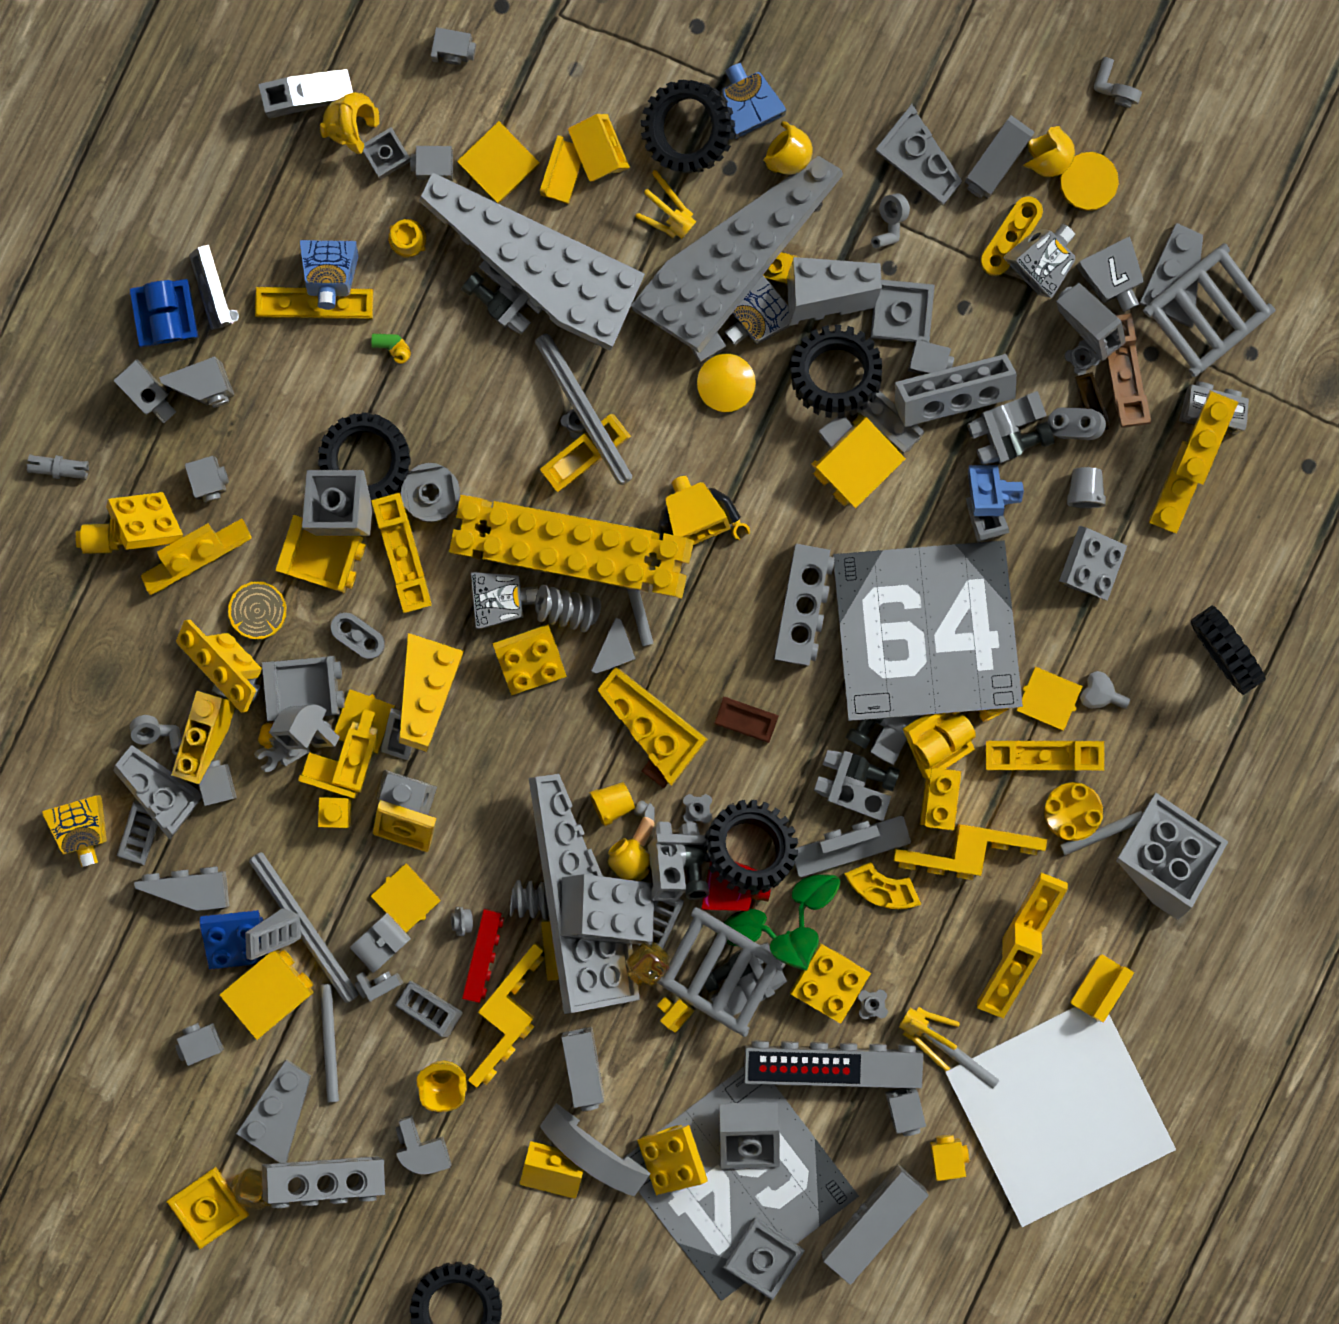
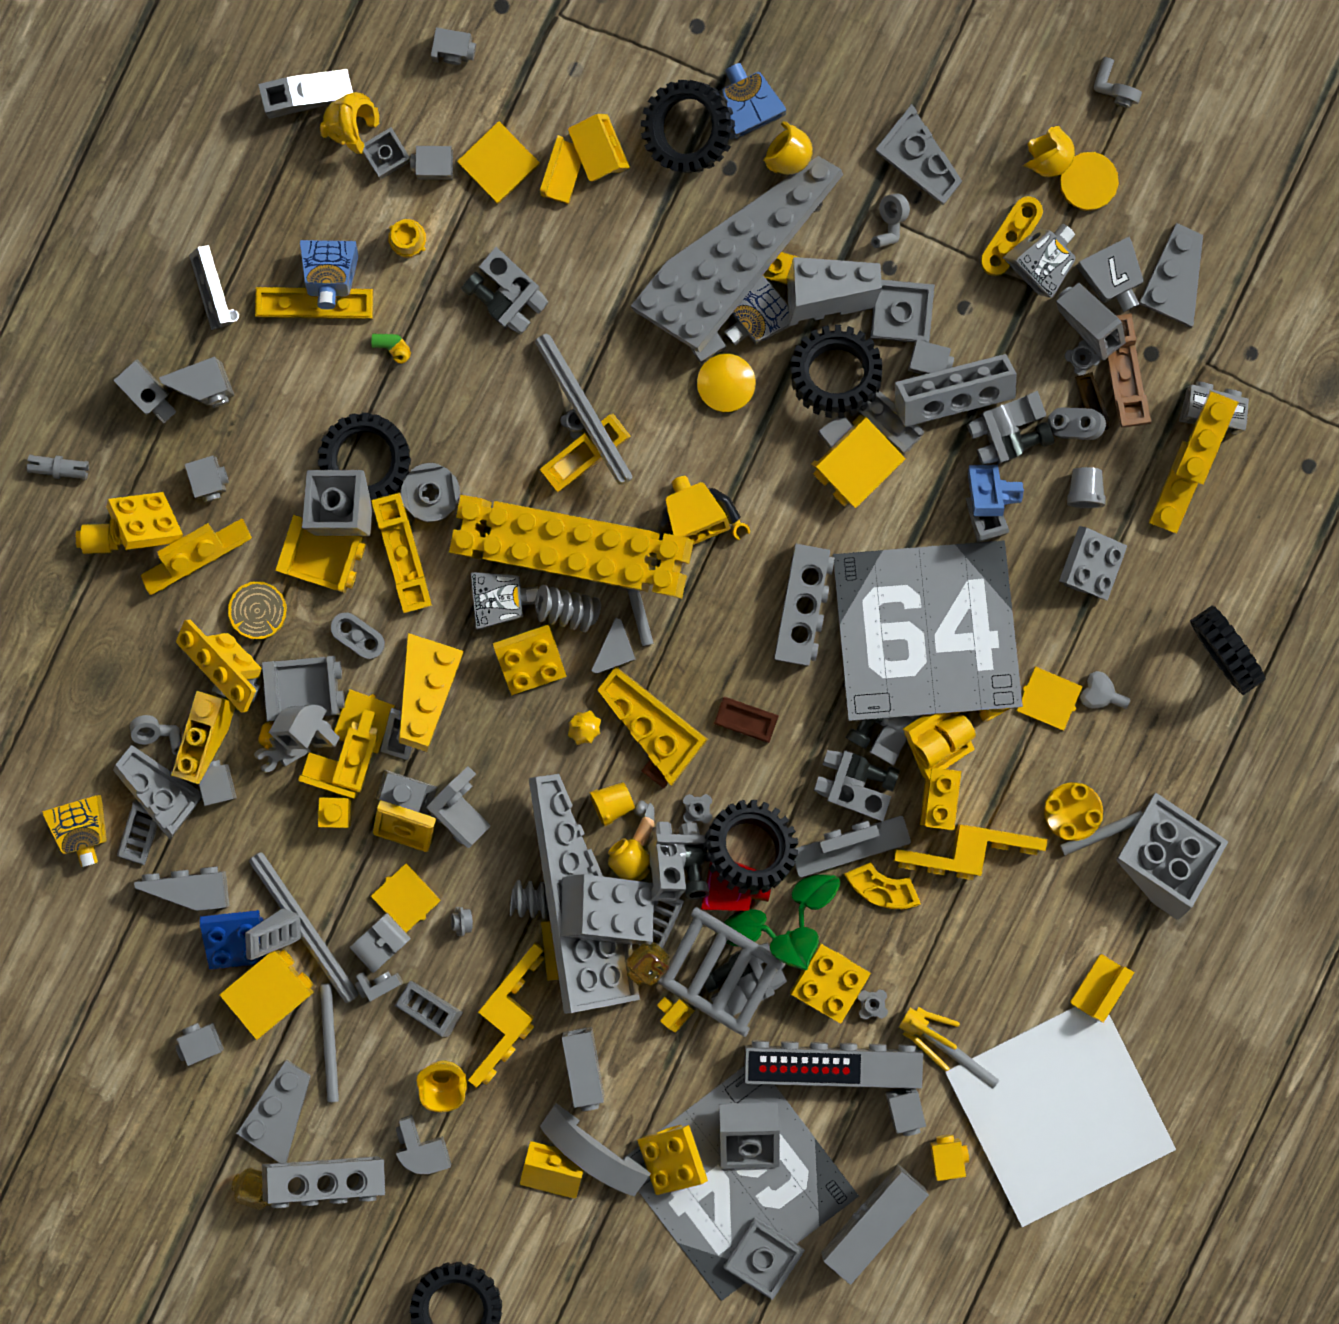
blue plate [130,279,199,348] -> none
yellow tile [166,1167,249,1250] -> none
light grey wing [419,172,645,351] -> none
red piece [462,908,505,1003] -> none
yellow plant [635,170,697,239] -> none
light grey slope [965,115,1035,198] -> none
yellow bracket [977,872,1068,1019] -> none
yellow slope [986,741,1104,771] -> none
light grey bar [1143,243,1276,377] -> none
none -> light grey bracket [427,766,491,848]
none -> yellow piece [568,710,601,745]

